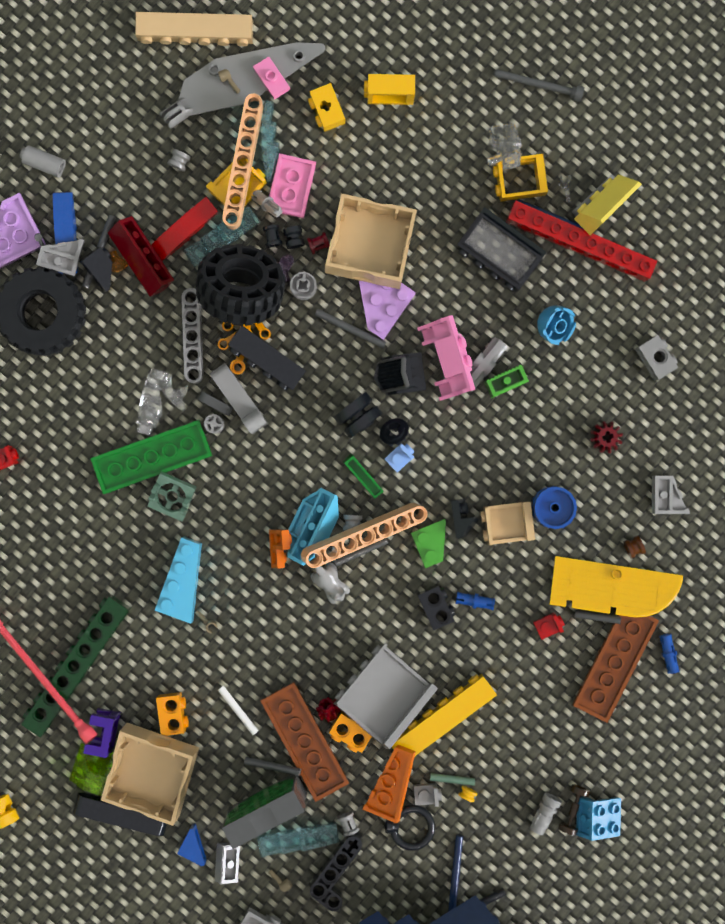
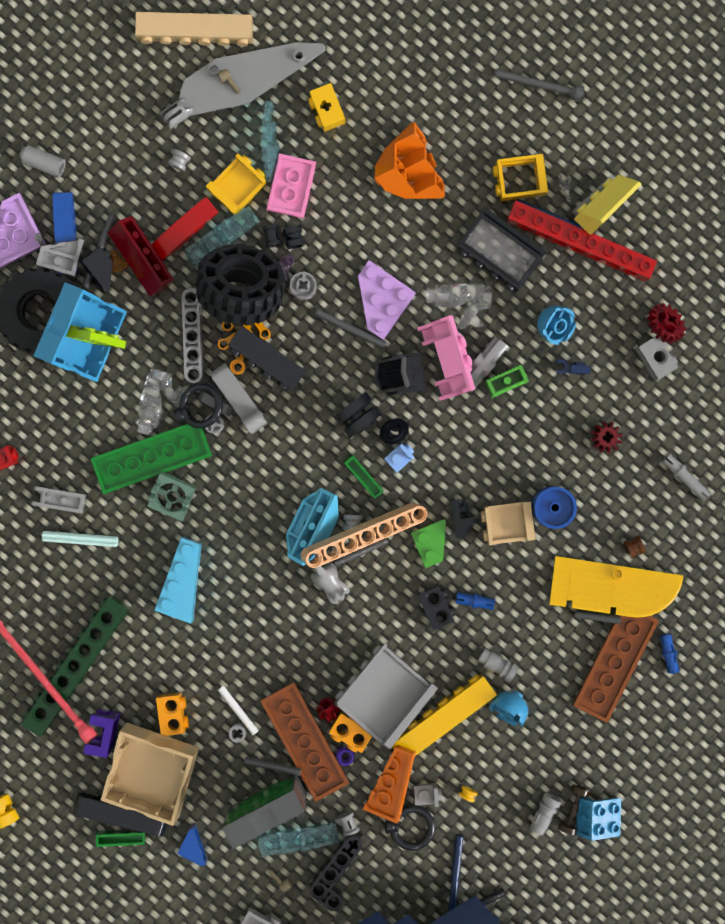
clear neon green slope [69,743,113,796] -> none
dark tan hand [194,610,217,633] -> none
light grey slope [215,842,240,885] -> none
light nougat beam [222,93,263,230] -> none
light grey axle [252,190,283,217] -> none
bright pink plate [253,57,290,100] -> none
orange plate [269,529,292,569] -> none
dark red bush [307,232,330,254] -> none
tan tile [325,193,417,289] -> none
yellow window [364,74,415,105] -> none
sand green piece [430,773,475,786] -> none
clear piece [487,123,522,169] -> none
red bracket [533,612,565,640] -> none
light grey wing [652,476,690,514] -> none
none -> light grey hinge [31,486,86,514]
none -> dark azure tile [33,282,127,382]
none -> light aqua axle [42,531,119,547]
none -> lime plate [65,325,126,349]
none -> green piece [96,831,145,847]
none -> black piece [174,383,223,428]
none -> light grey bush [229,724,247,743]
none -> dark purple plate [336,746,355,766]
none -> orange brick [374,122,445,199]
none -> clear piece [426,284,492,329]
none -> light grey axle [477,648,519,683]
none -> dark azure cylinder [489,690,528,727]
none -> dark blue plate [555,359,591,375]
none -> dark red gear [647,303,686,344]
none -> light grey pin [661,453,711,501]

